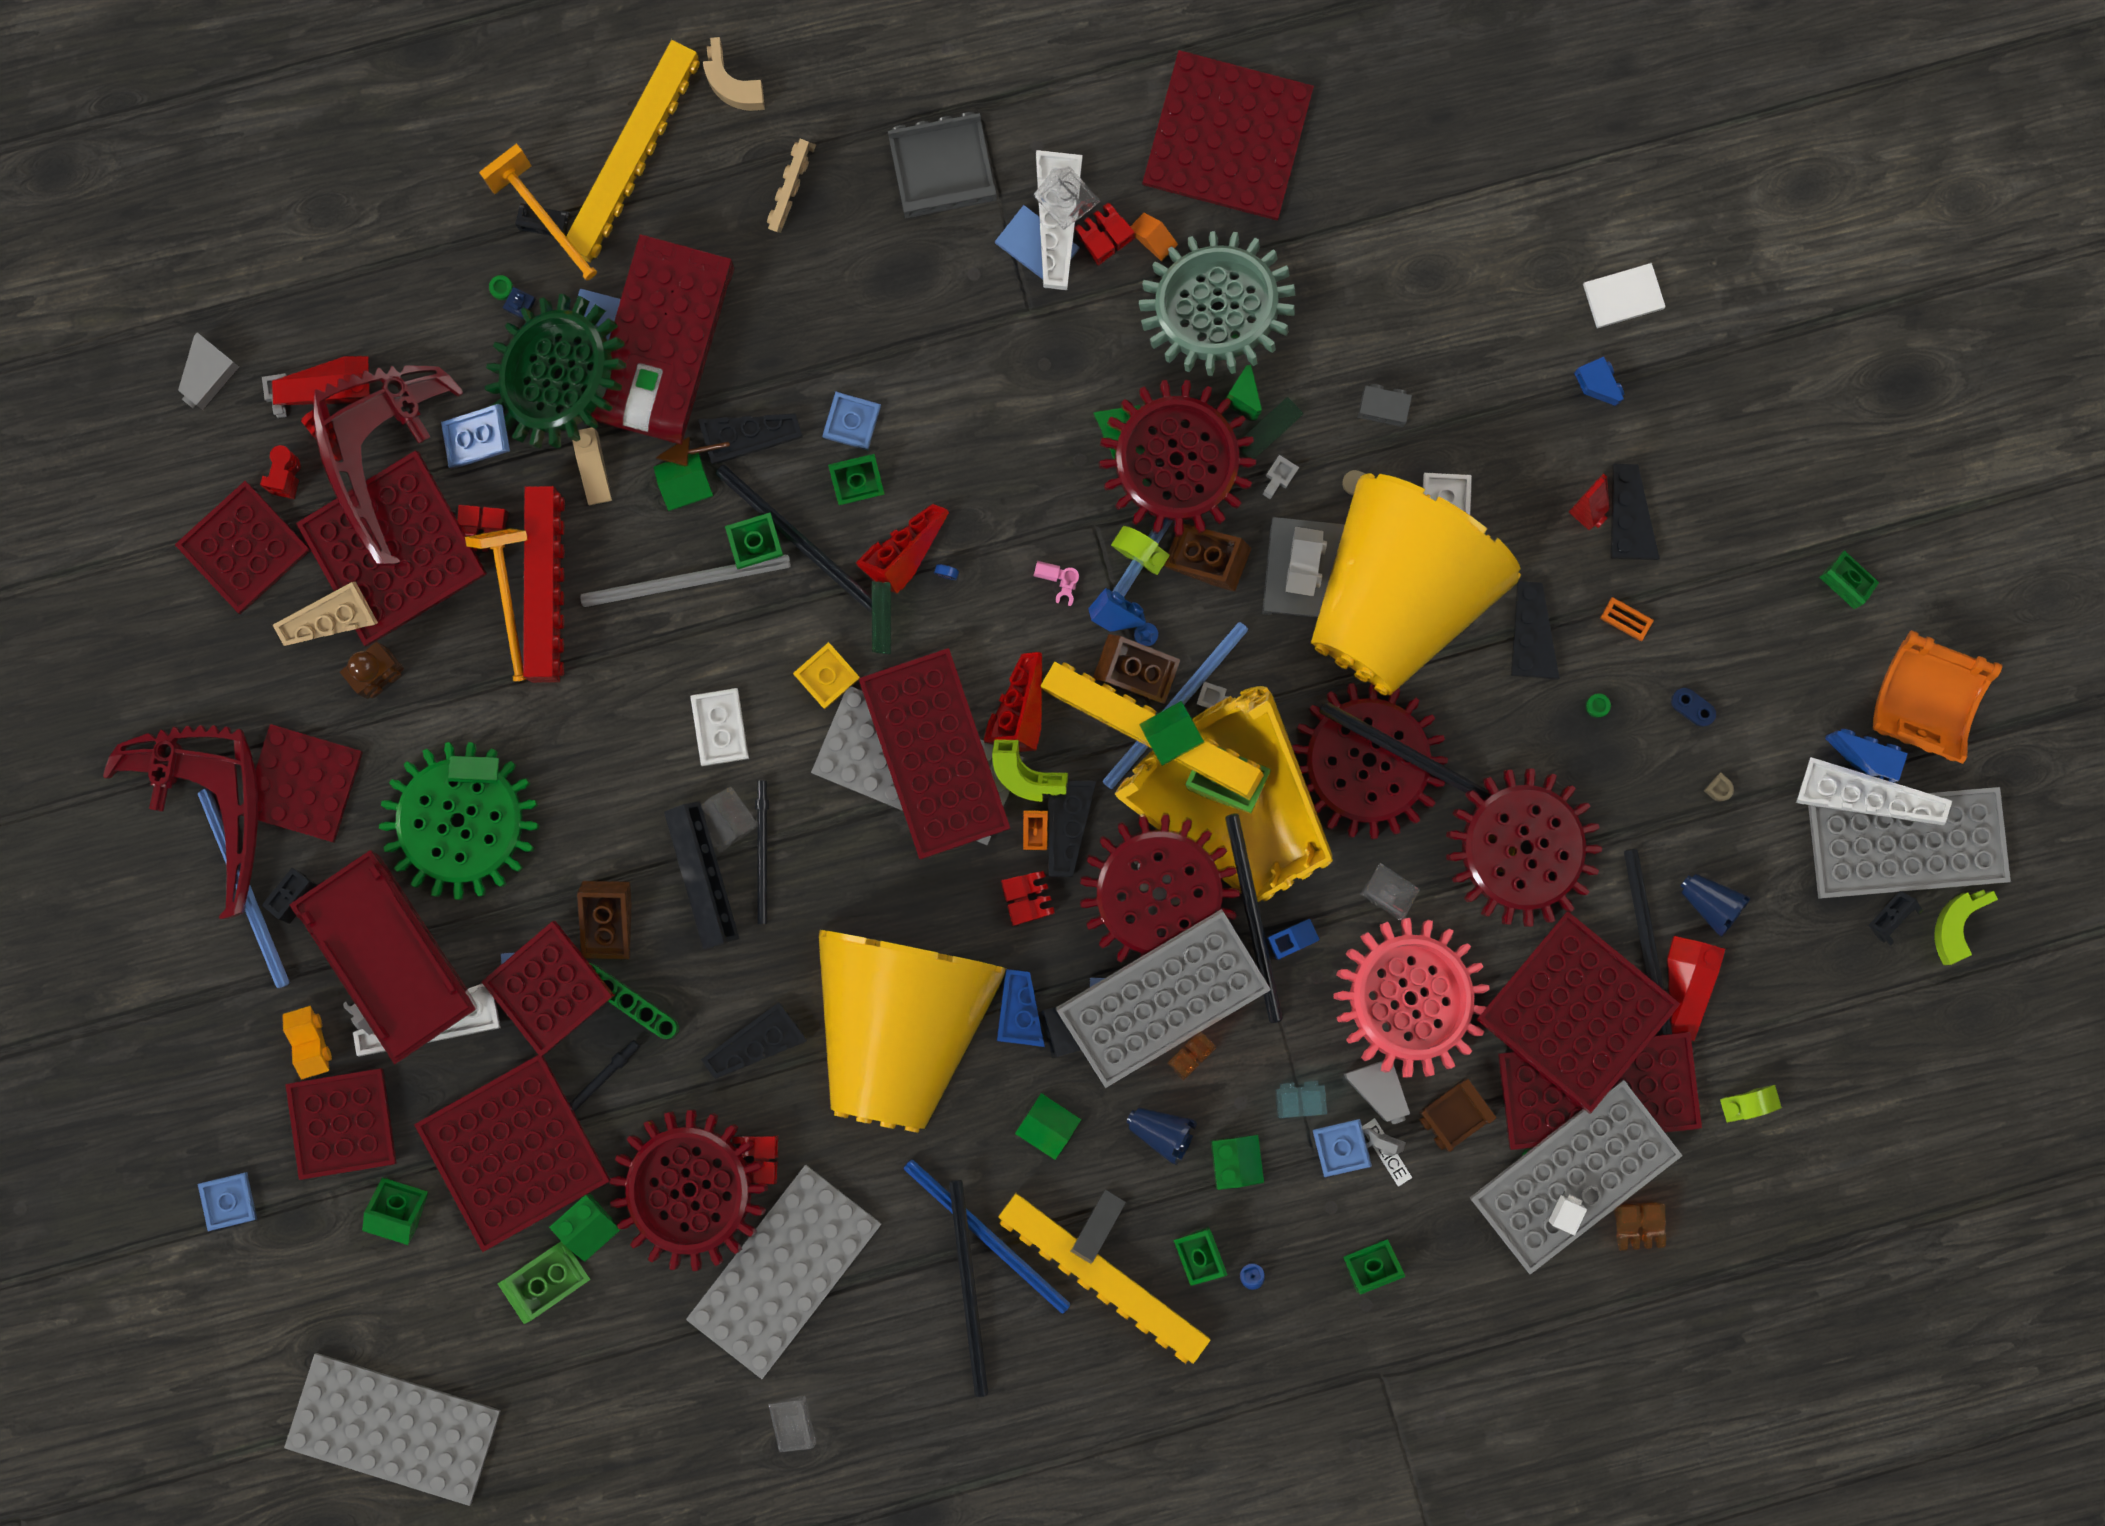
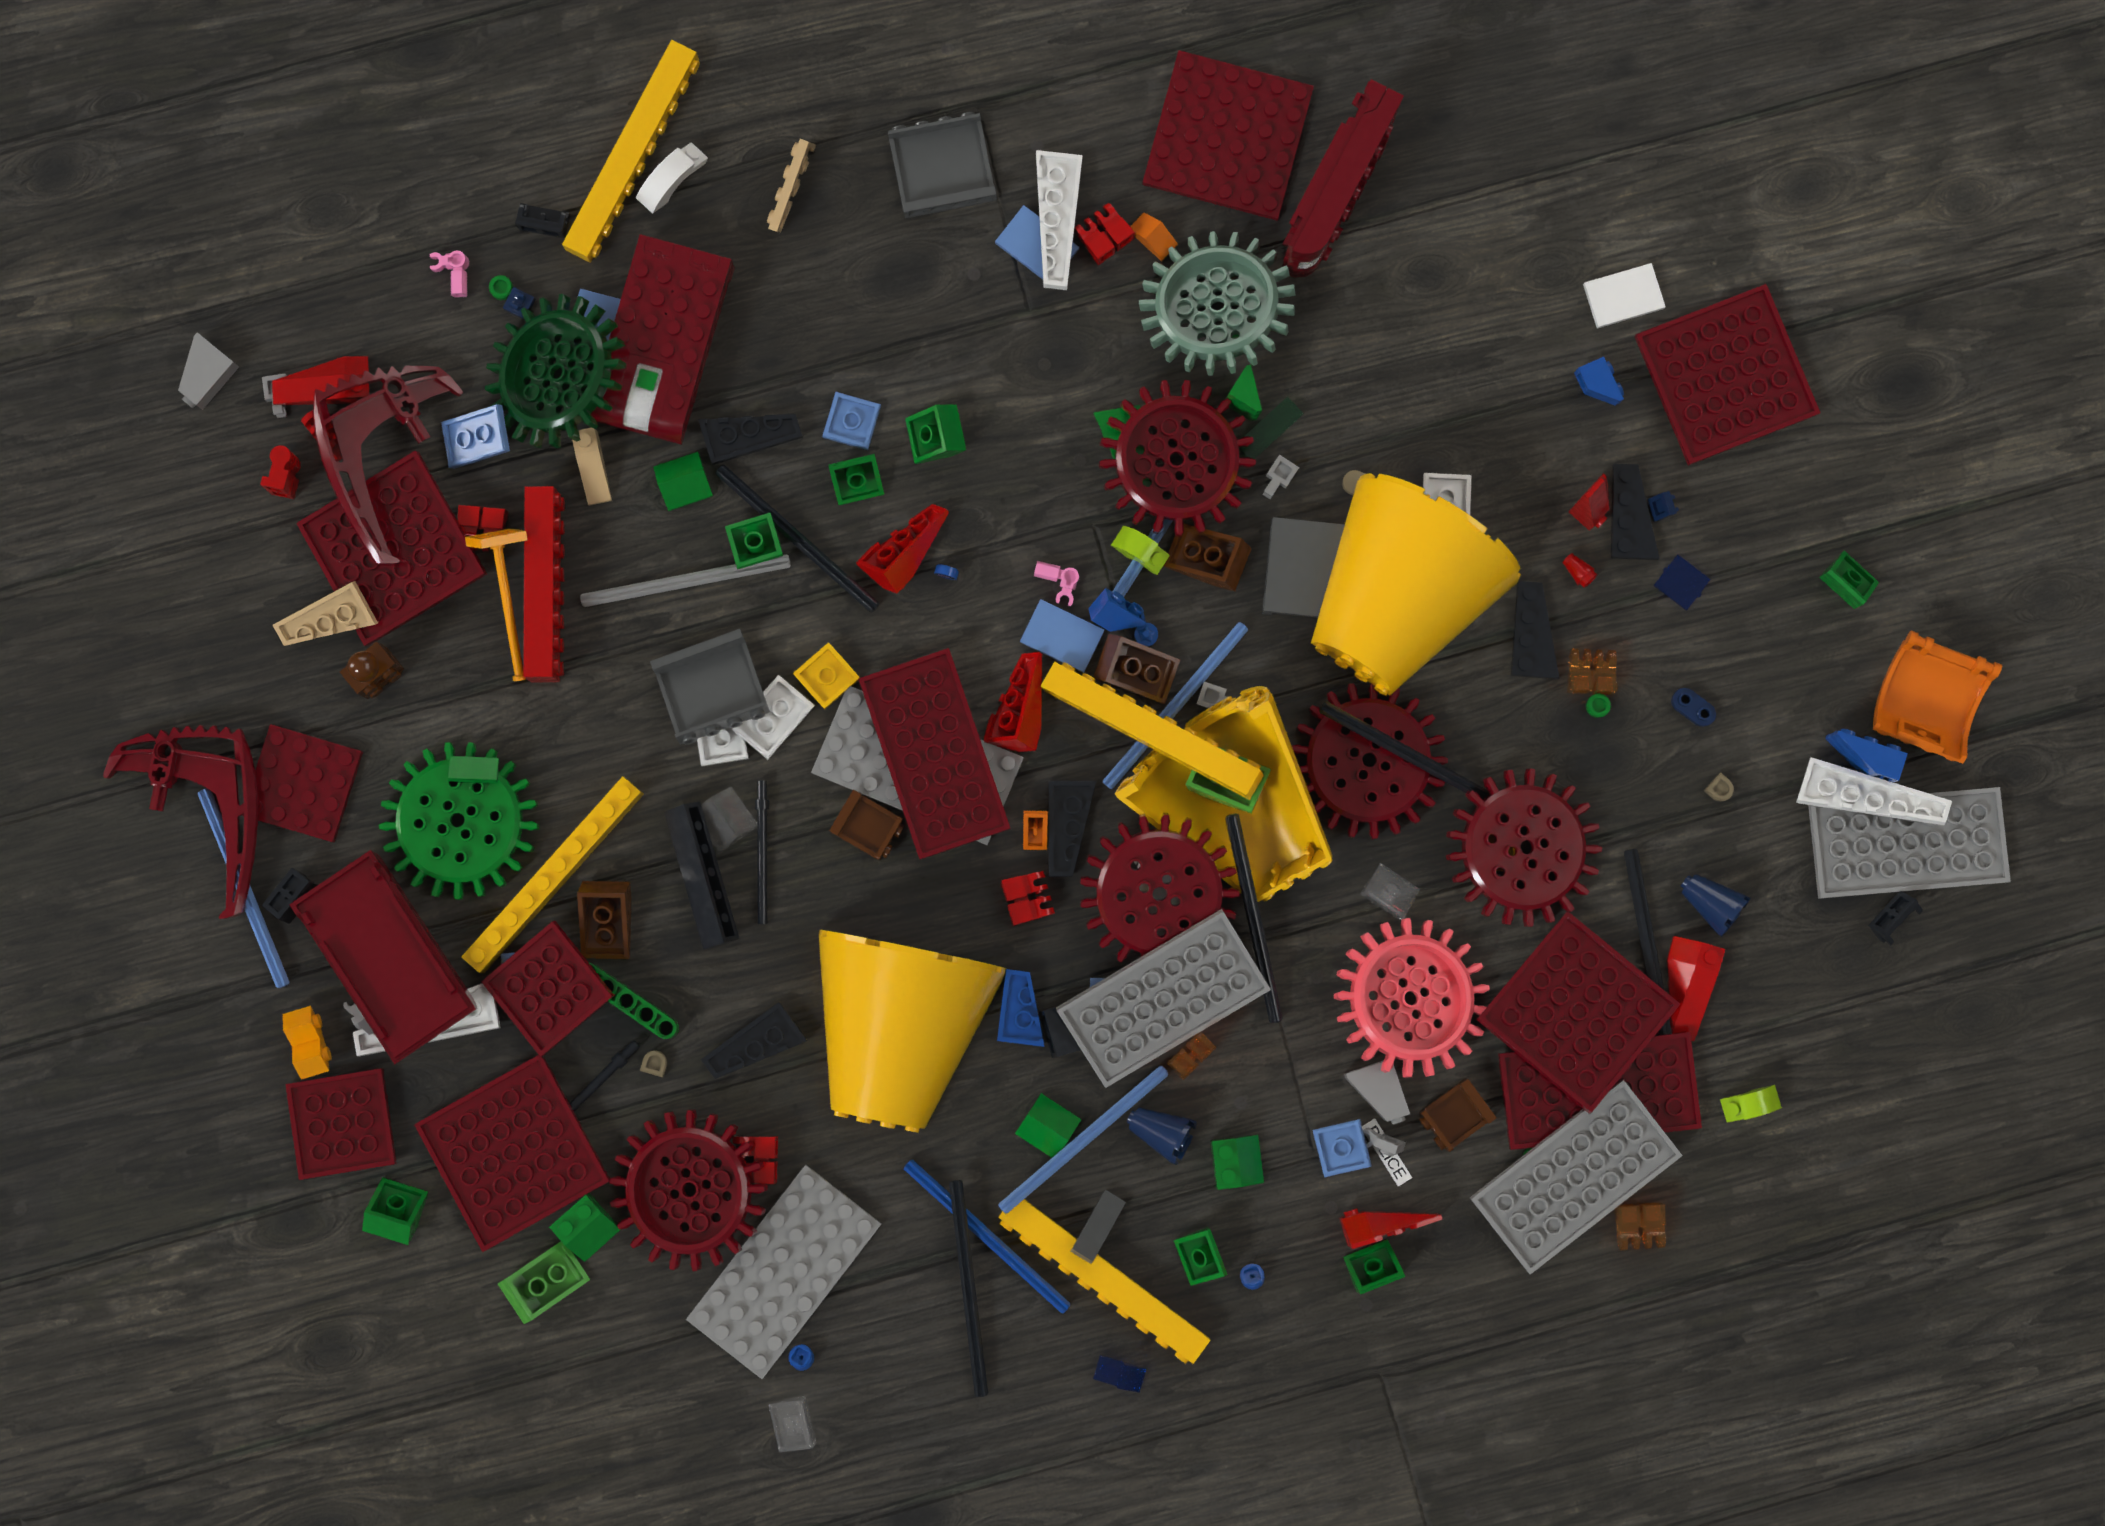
dark red plate [175,481,311,615] -> none
medium blue tile [198,1172,257,1231] -> none
light grey plate [284,1353,501,1506] -> none
light orange tile [479,143,597,281] -> none
reddish brown piece [656,437,730,466] -> none
tan arch [703,37,765,111] -> none
clear green tile [872,581,891,654] -> none
lime arch [992,740,1068,802] -> none
clear slope [1034,166,1100,230] -> none
green slope [1139,701,1205,766] -> none
blue slope [1266,919,1320,960] -> none
clear light blue piece [1275,1081,1327,1118] -> none
light grey brick [1285,527,1327,596] -> none
dark grey brick [1357,384,1412,427] -> none
white brick [1549,1194,1587,1236] -> none
orange tile [1600,597,1654,641] -> none
lime arch [1935,889,1998,965] -> none
none -> bright pink bar [430,250,469,298]
none -> yellow brick [462,776,644,973]
none -> white arch [636,143,708,214]
none -> dark tan tile [640,1050,668,1077]
none -> dark grey panel [650,629,770,745]
none -> white tile [732,675,815,760]
none -> blue tile [789,1345,814,1371]
none -> reddish brown panel [829,790,905,861]
none -> green slope [905,405,966,464]
none -> medium blue axle [999,1066,1169,1214]
none -> medium blue tile [1020,599,1104,673]
none -> clear blue slope [1093,1355,1146,1393]
none -> dark red piece [1282,79,1404,278]
none -> red wedge [1339,1208,1443,1249]
none -> red cone [1562,553,1597,588]
none -> clear orange legs [1567,648,1618,695]
none -> dark red plate [1634,284,1821,466]
none -> dark blue tile [1647,491,1679,522]
none -> clear blue piece [1653,554,1711,611]

